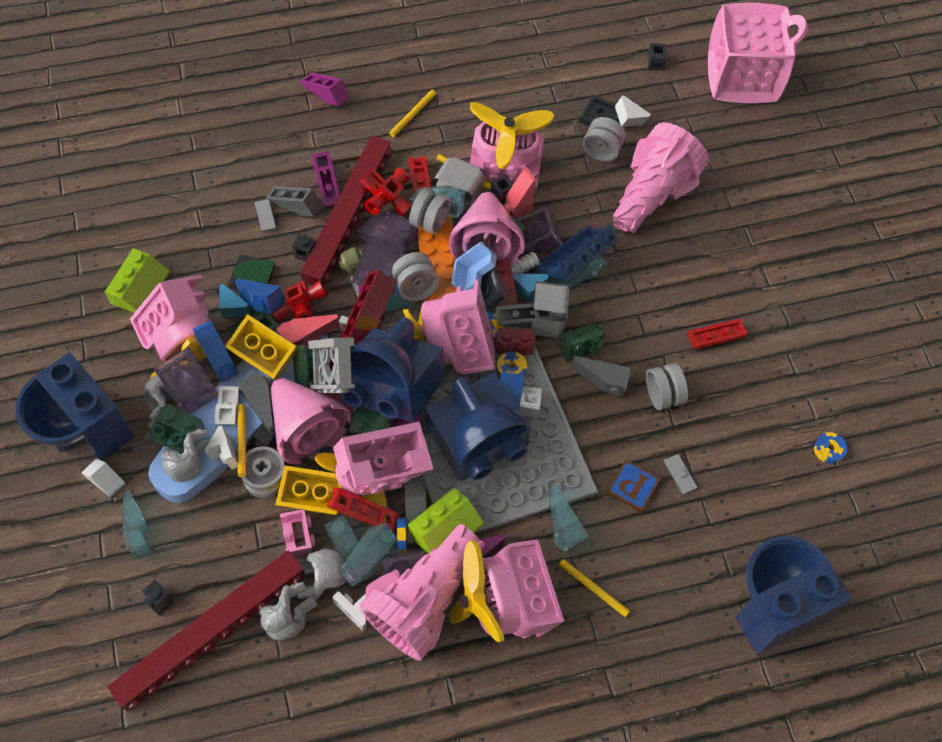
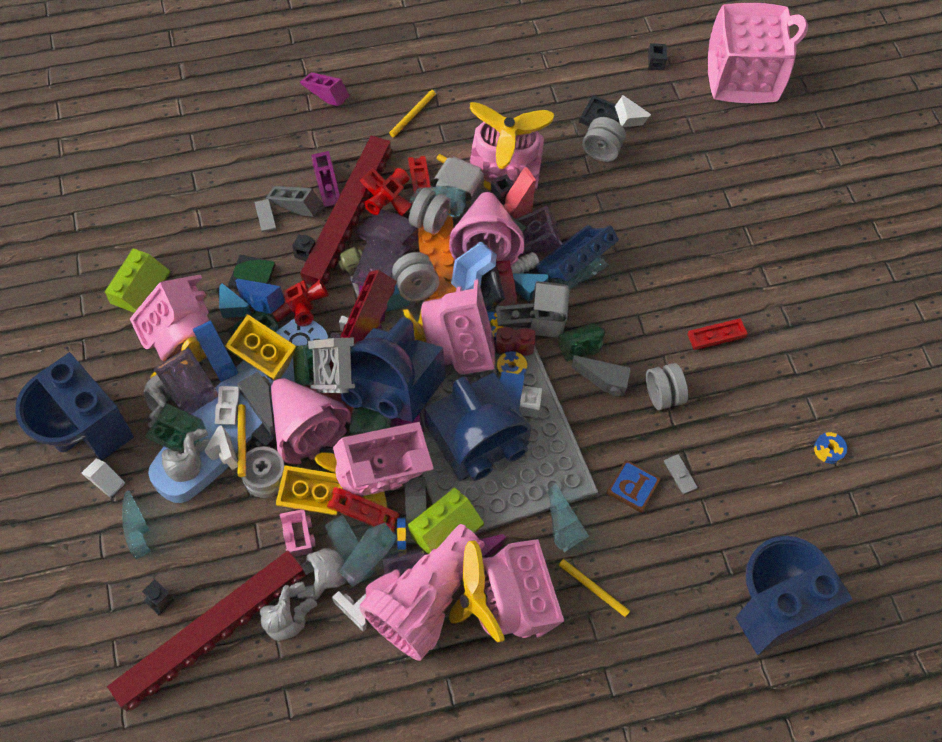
coral slope [276,314,340,353] -> none
bright pink cone [613,122,710,233] -> none

